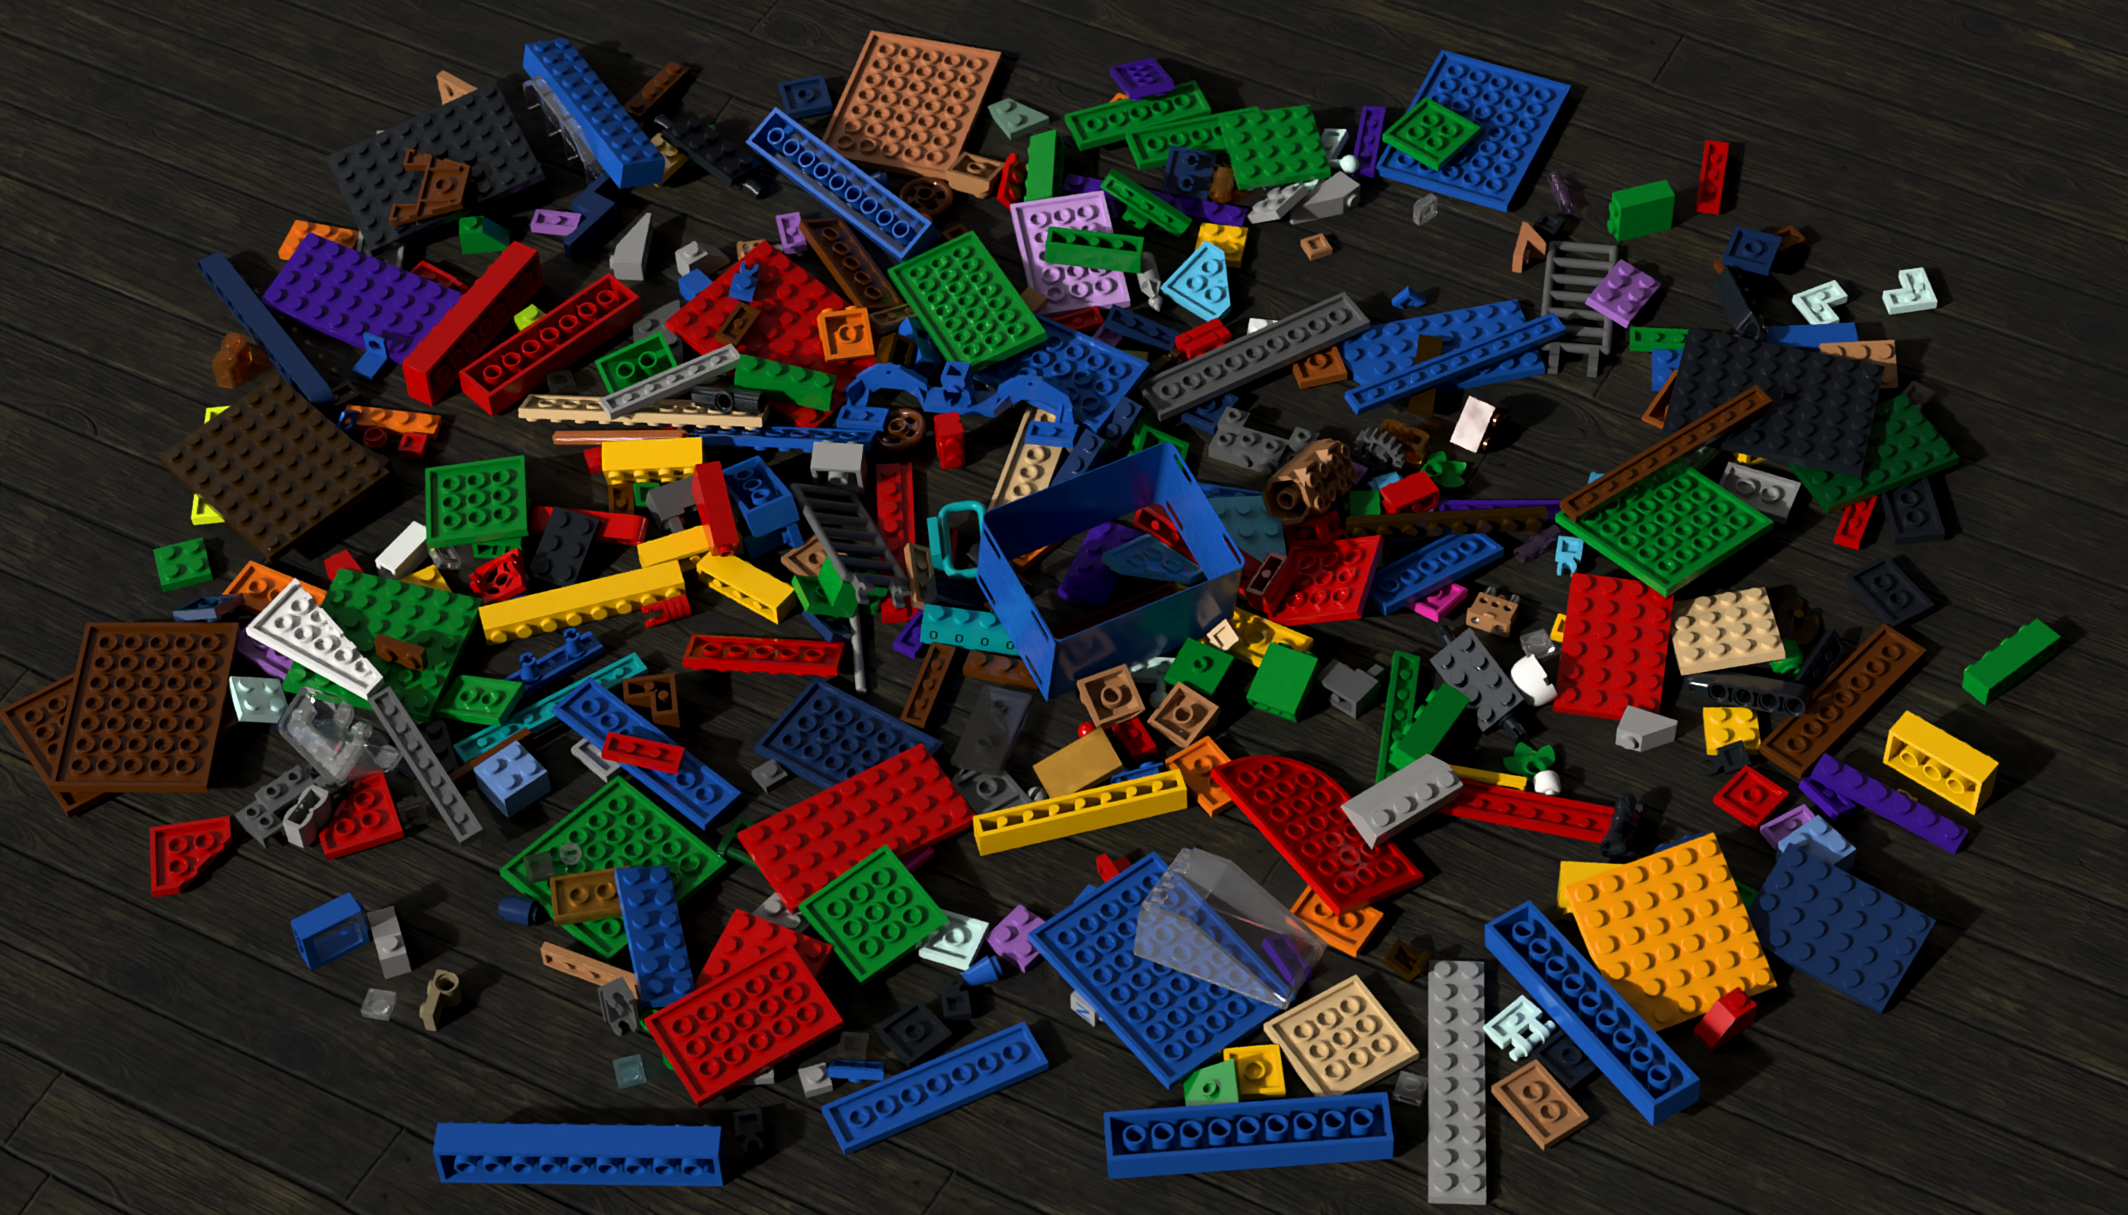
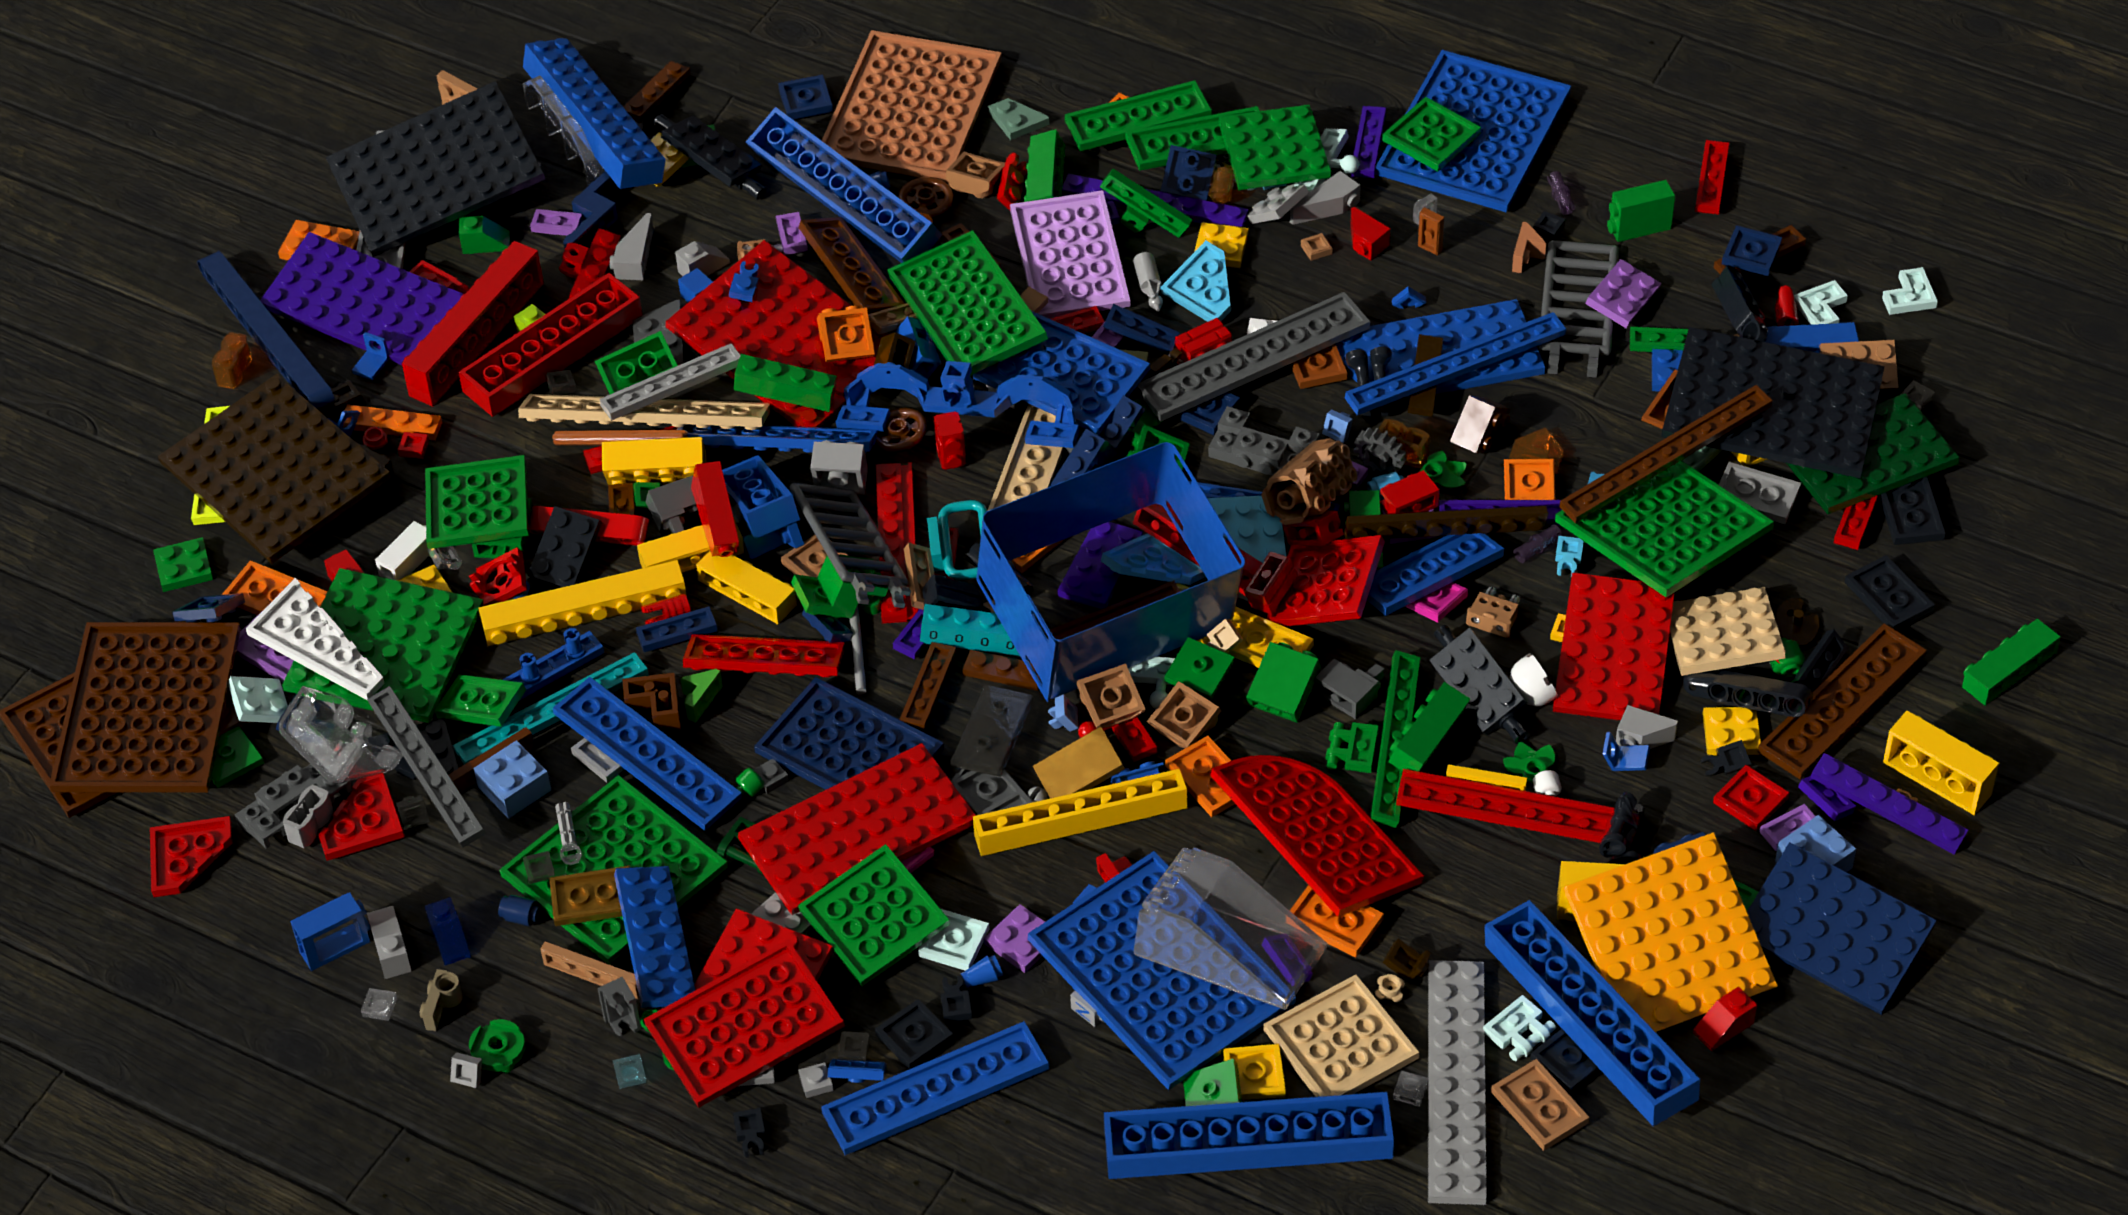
reddish brown plate [374,633,428,672] -> none
reddish brown wing [388,149,473,226] -> none
blue brick [433,1121,726,1186] -> none
red plate [601,732,685,775] -> none
black piece [691,384,767,414] -> none
reddish brown plate [715,301,761,350] -> none
green brick [1045,226,1144,274] -> none
dark purple plate [1109,57,1175,101] -> none
light grey slope [1341,754,1463,849] -> none
clear plate [1520,629,1555,659] -> none
none -> green plate [211,726,264,788]
none -> clear blue slope [425,897,471,965]
none -> light grey plate [450,1052,482,1088]
none -> green plate [469,1019,526,1073]
none -> light grey axle [555,802,577,849]
none -> red plate [559,228,621,299]
none -> dark blue plate [636,606,717,652]
none -> bright green slope [681,669,723,723]
none -> green piece [736,768,765,798]
none -> medium blue tile [1048,694,1079,732]
none -> medium blue tile [1322,410,1353,443]
none -> green plate [1325,722,1378,773]
none -> black piece [1345,346,1392,419]
none -> red slope [1350,207,1390,260]
none -> tan plate [1375,974,1405,1002]
none -> dark orange plate [1418,207,1444,256]
none -> orange plate [1504,459,1556,500]
none -> clear orange plate [1509,427,1564,474]
none -> blue bracket [1603,732,1650,771]
none -> red hinge [1775,285,1799,326]

